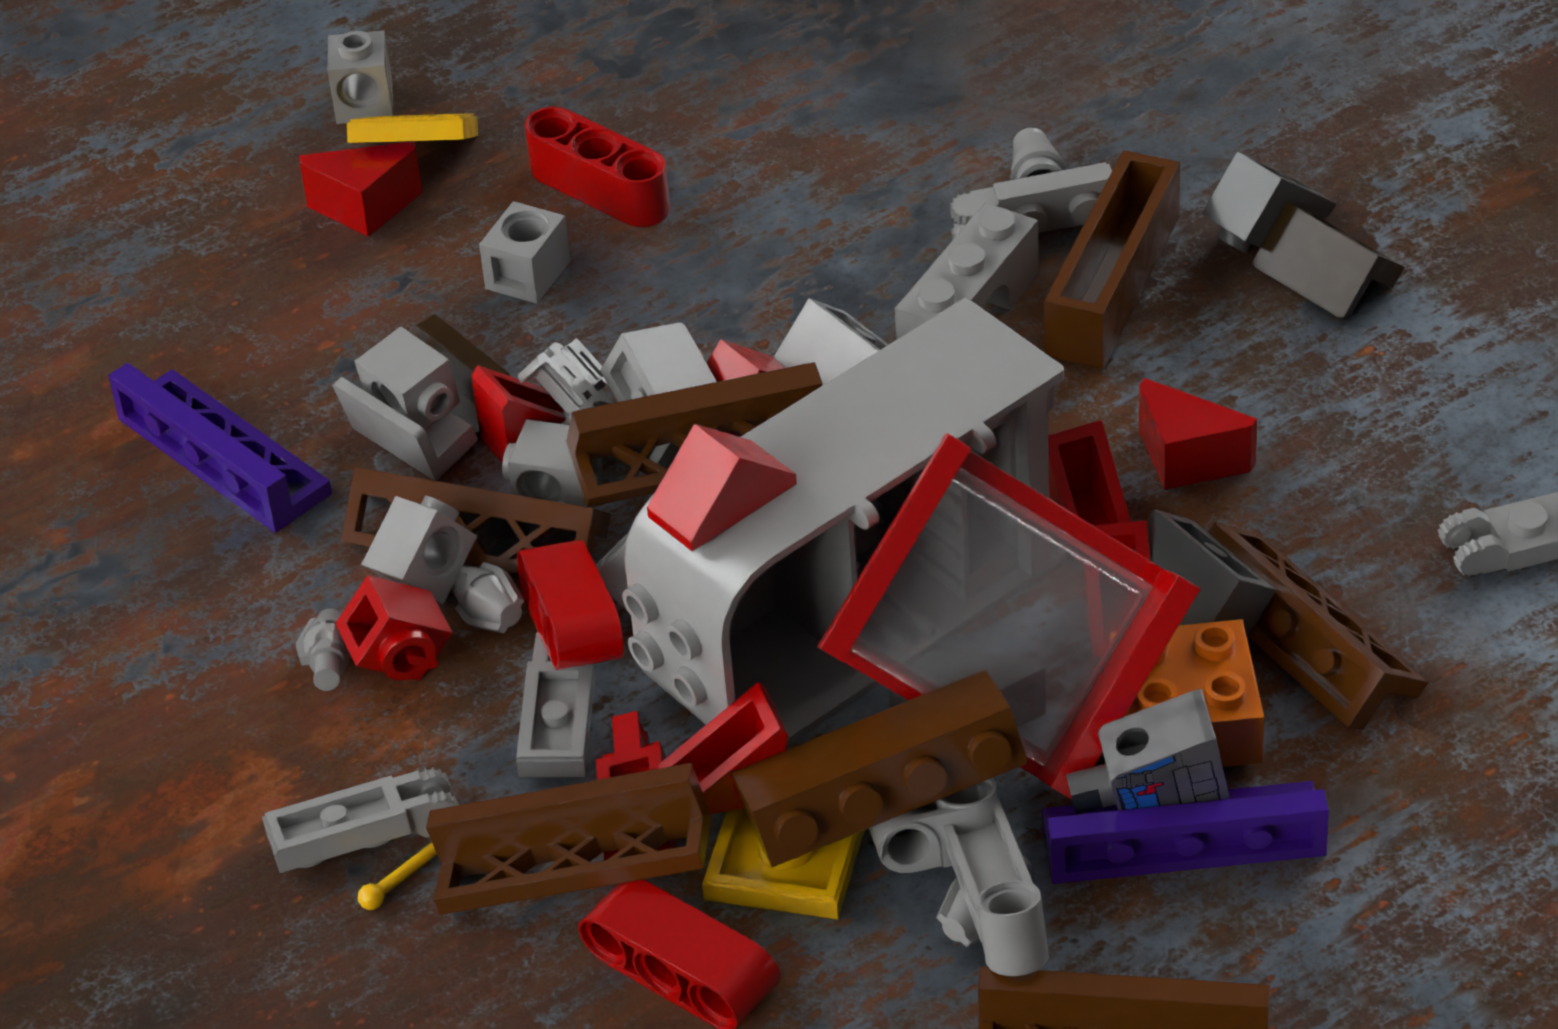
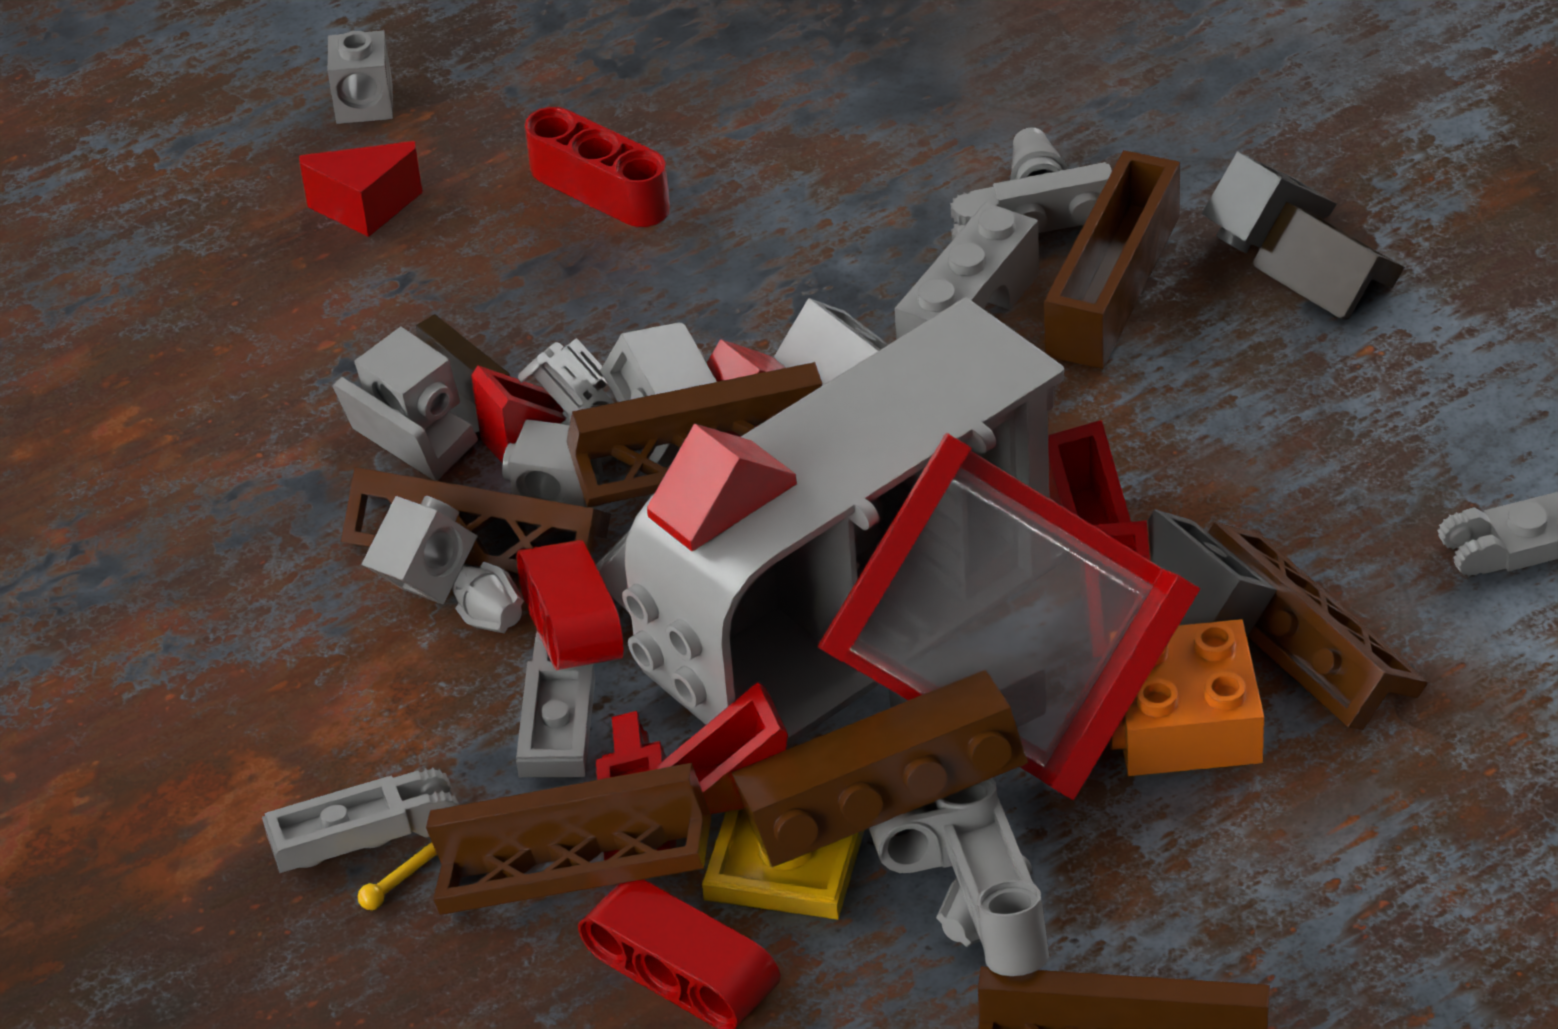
dark purple fence [109,362,332,533] -> none
light grey piece [296,609,351,691] -> none
red brick [335,575,453,681] -> none
yellow tile [347,113,478,143] -> none
light grey brick [479,201,571,304] -> none
dark purple fence [1041,781,1329,884] -> none
flat silver torso [1066,689,1230,814] -> none
red slope [1139,378,1257,490] -> none

